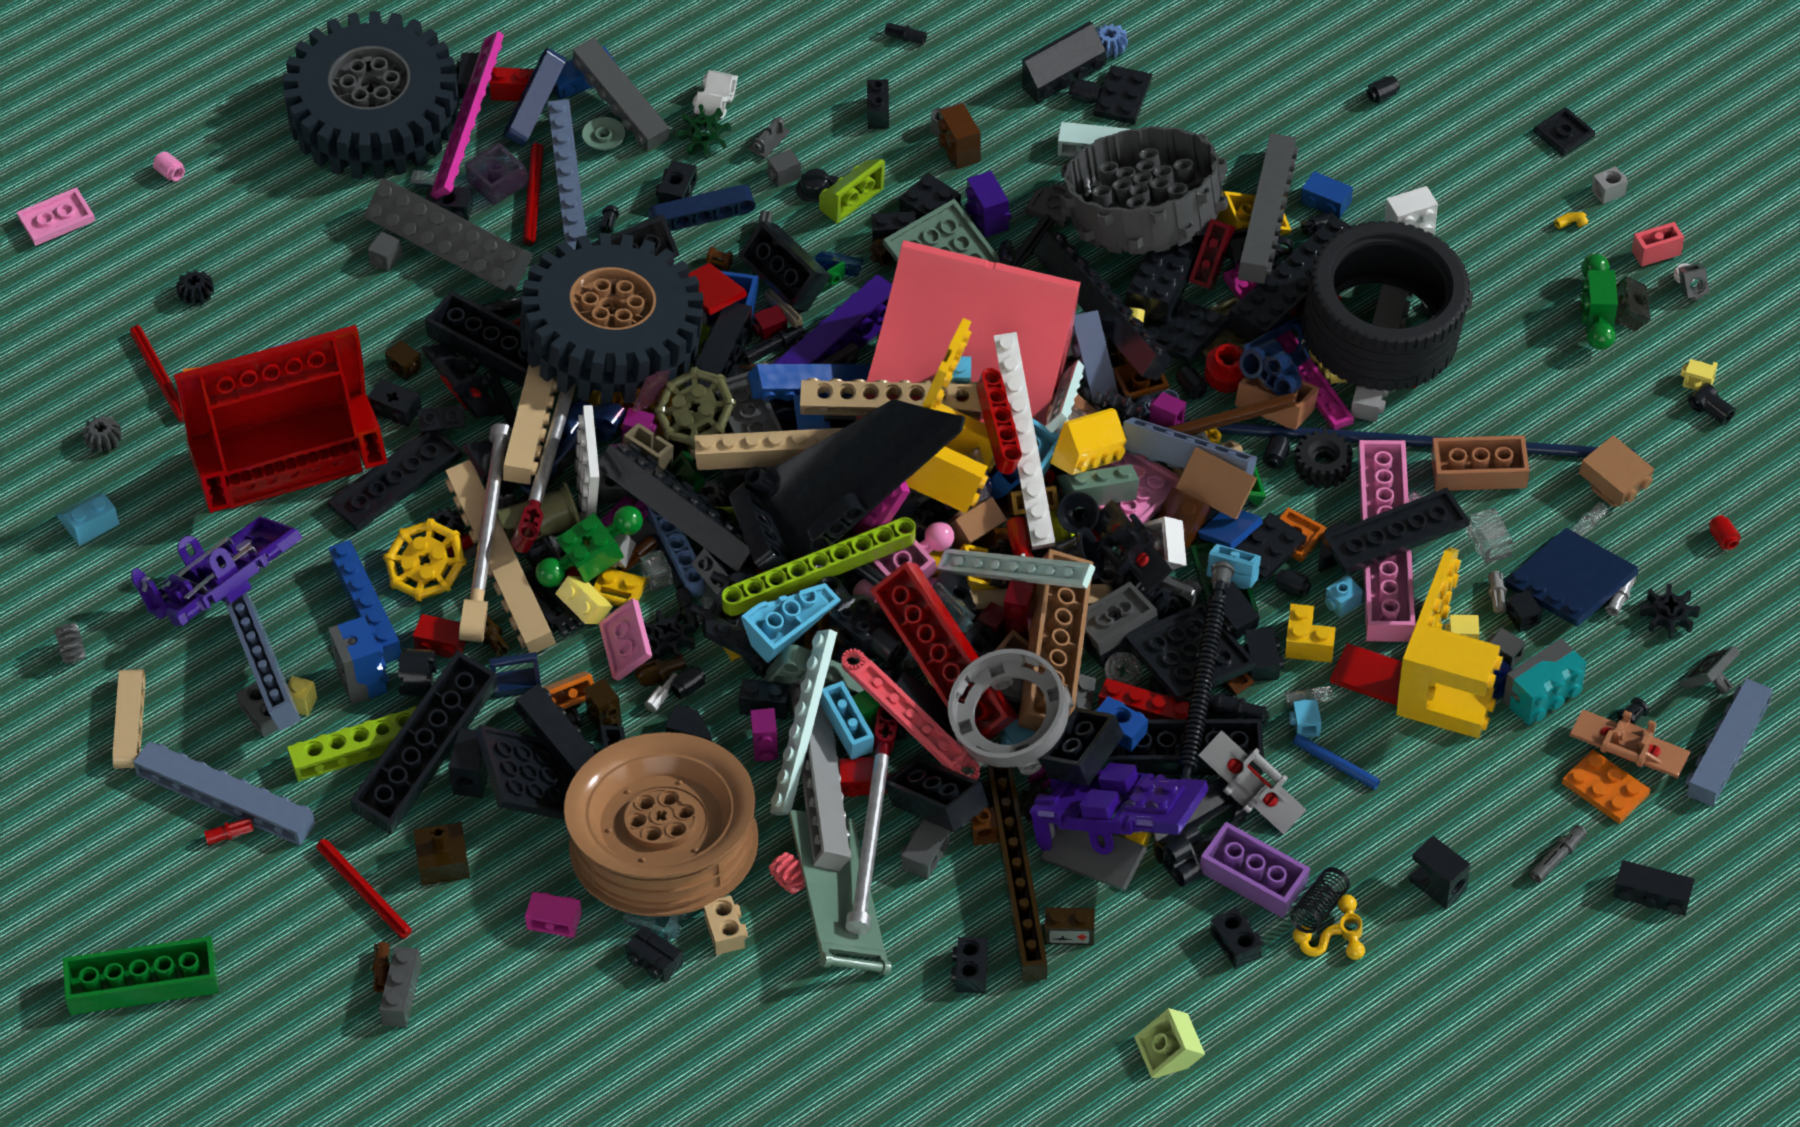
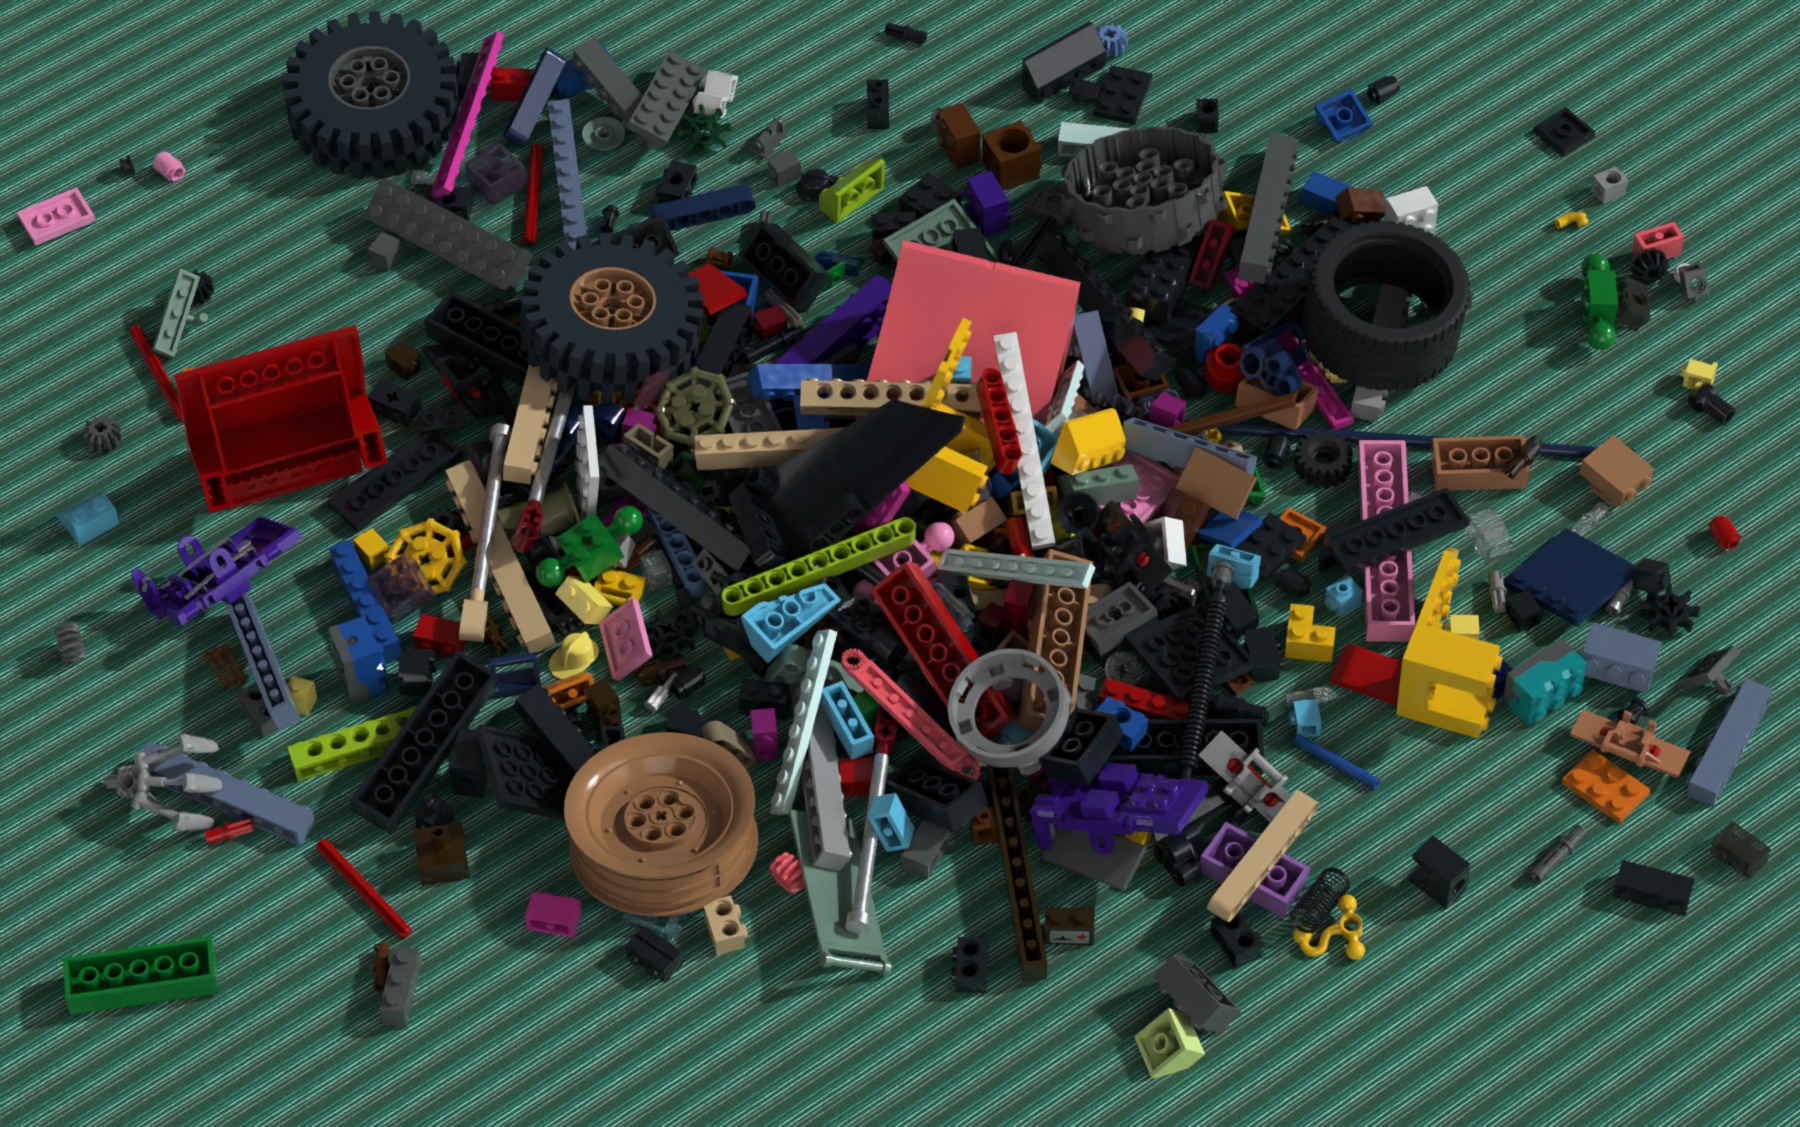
tan beam [113,669,145,769] -> none
dark grey brick [1487,628,1525,671] -> none
none -> light grey piece [103,734,222,831]
none -> black bush [119,156,135,177]
none -> sand green plate [151,268,208,359]
none -> clear orange tile [204,644,246,691]
none -> yellow brick [353,528,389,571]
none -> brick [367,553,437,622]
none -> black brick [414,793,454,829]
none -> light yellow piece [548,632,599,679]
none -> dark grey plate [627,50,707,148]
none -> dark tan beam [702,721,756,770]
none -> medium azure brick [867,793,915,852]
none -> black brick [951,228,990,261]
none -> reddish brown brick [982,120,1042,191]
none -> dark grey brick [1153,955,1241,1033]
none -> blue slope [1195,303,1239,362]
none -> black brick [1196,99,1219,133]
none -> tan beam [1207,790,1319,922]
none -> blue slope [1314,89,1373,142]
none -> reddish brown brick [1335,187,1386,223]
none -> dark brown arm [1502,435,1543,479]
none -> sand blue slope [1581,622,1662,693]
none -> black gear [1630,247,1670,285]
none -> black brick [1632,558,1671,594]
none -> clear smoke brick [1710,821,1771,880]

